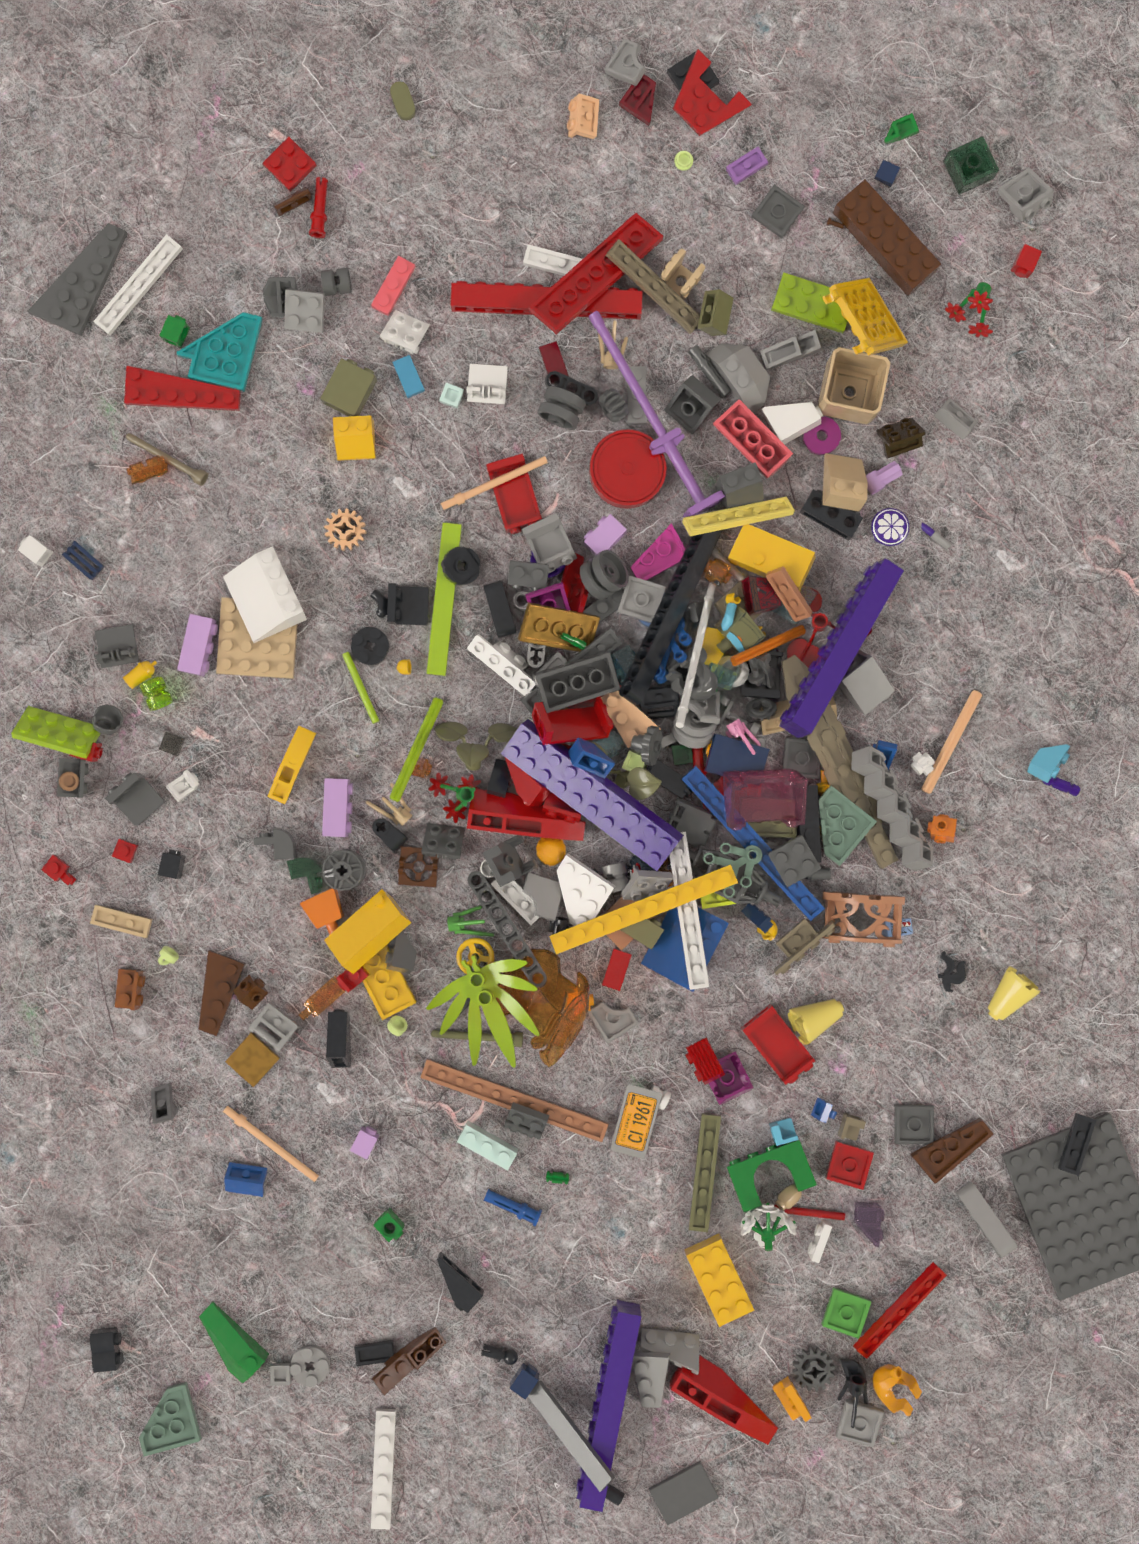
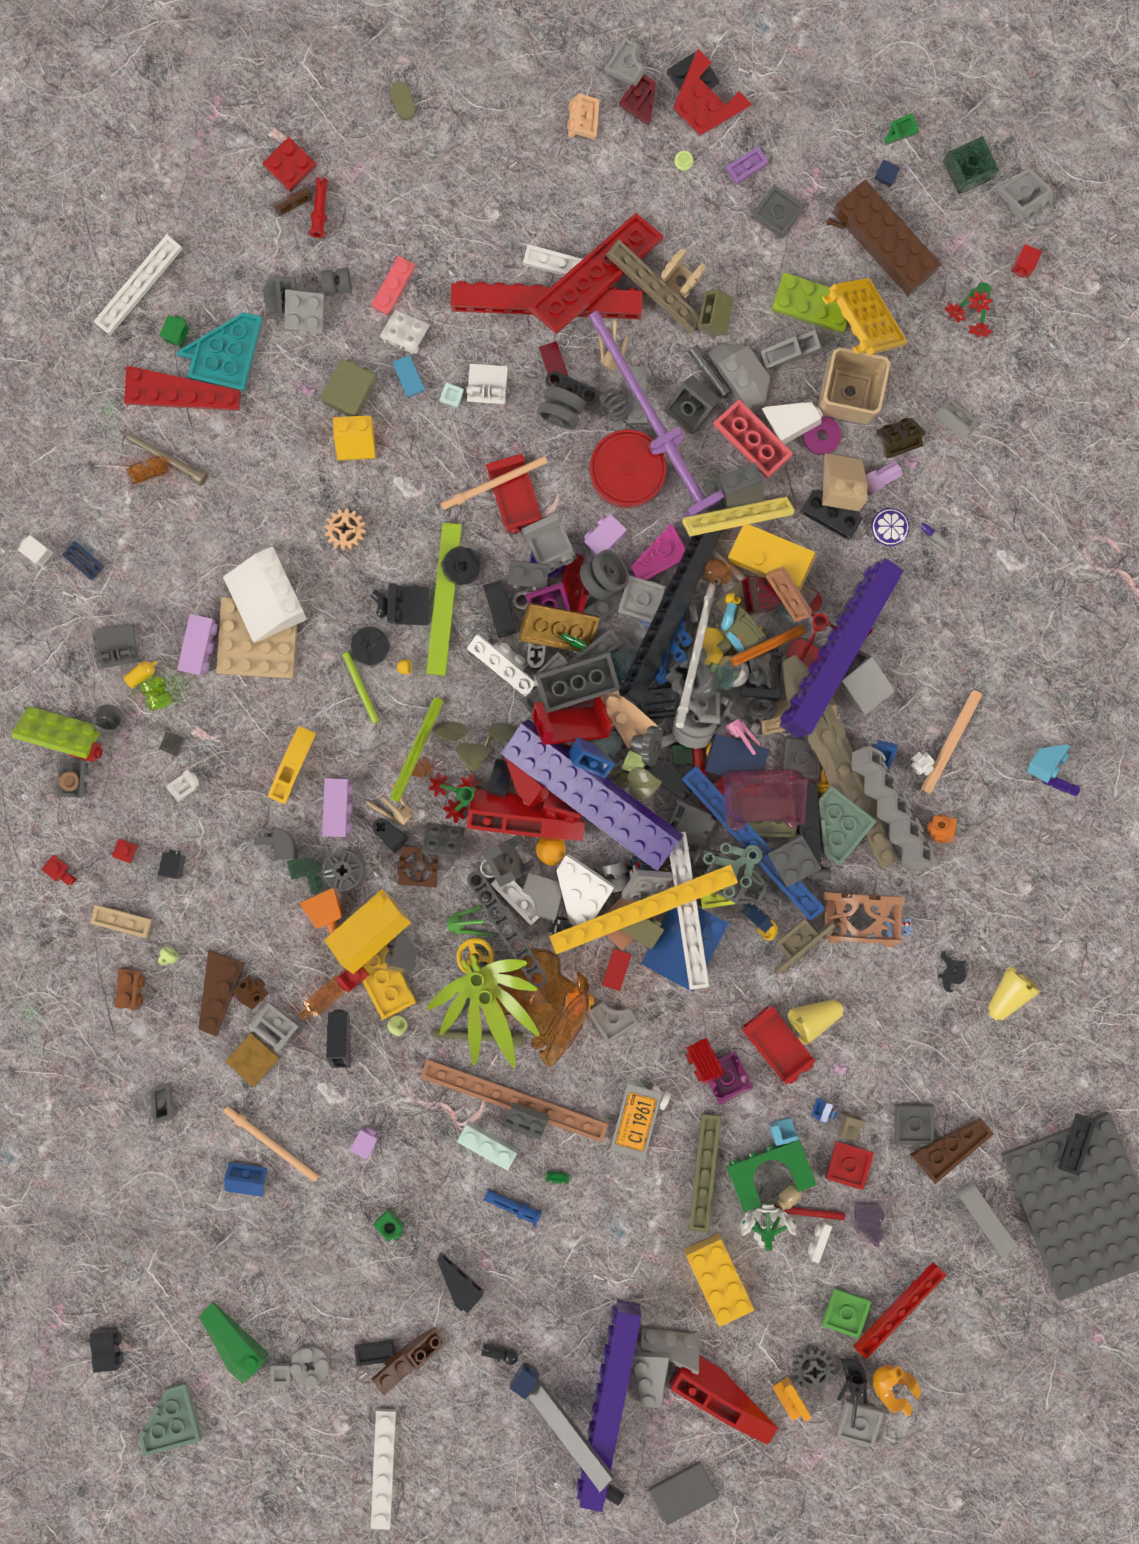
dark grey wing [27,223,128,336] -> none
dark grey bracket [105,773,164,826] -> none

